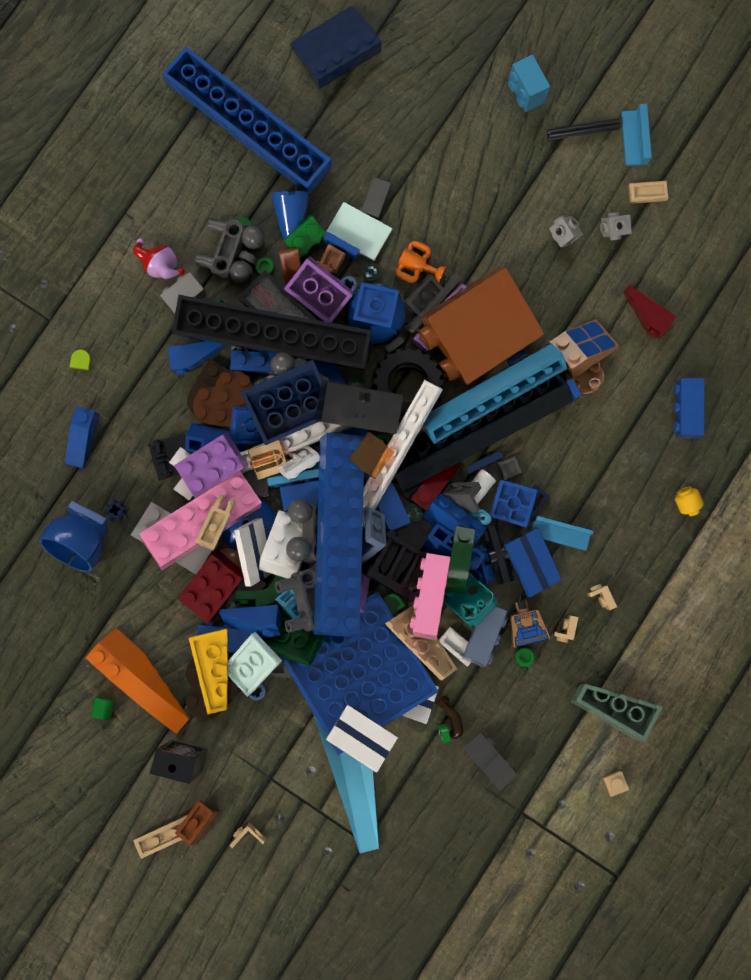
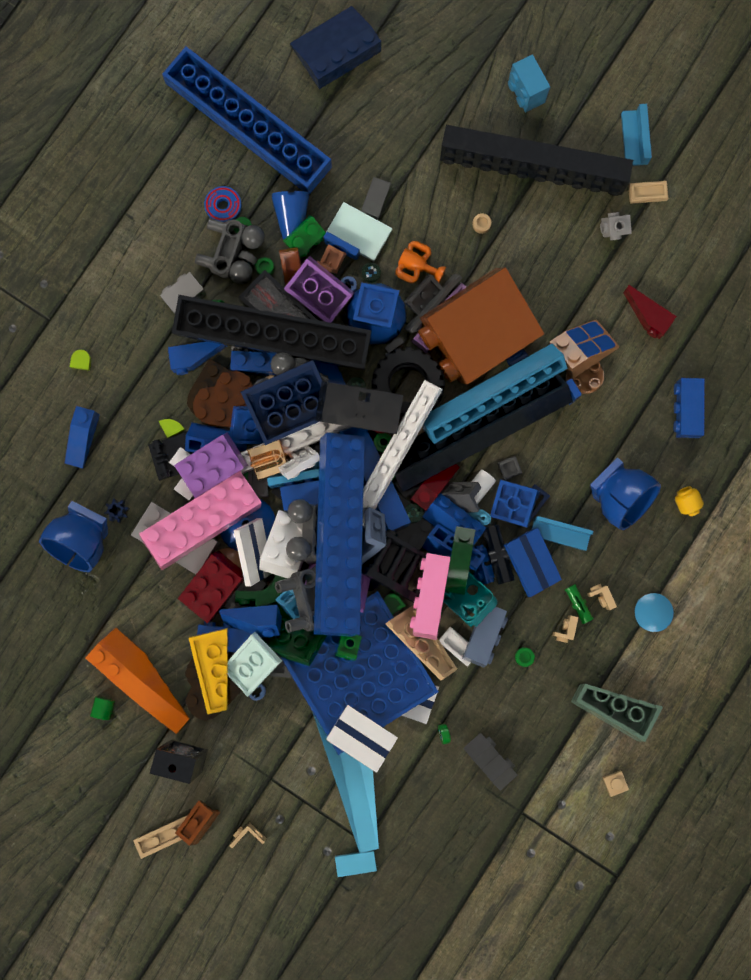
lavender piece [133,238,185,279] -> none
tan hinge [195,493,236,551] -> none
clear orange piece [349,432,394,479] -> none
dark brown arm [435,696,463,739] -> none
dark blue tile [465,451,503,476] -> none
torso [509,600,550,648] -> none
black axle [547,118,621,140] -> none
light grey brick [549,216,583,247] -> none
none -> lime tile [159,419,185,438]
none -> blue tile [204,186,242,222]
none -> green brick [335,635,362,661]
none -> medium azure tile [335,850,377,877]
none -> black brick [440,124,634,196]
none -> tan tile [472,213,492,234]
none -> green pin [565,584,594,624]
none -> blue plate [590,458,661,530]
none -> dark azure dish [635,593,674,632]

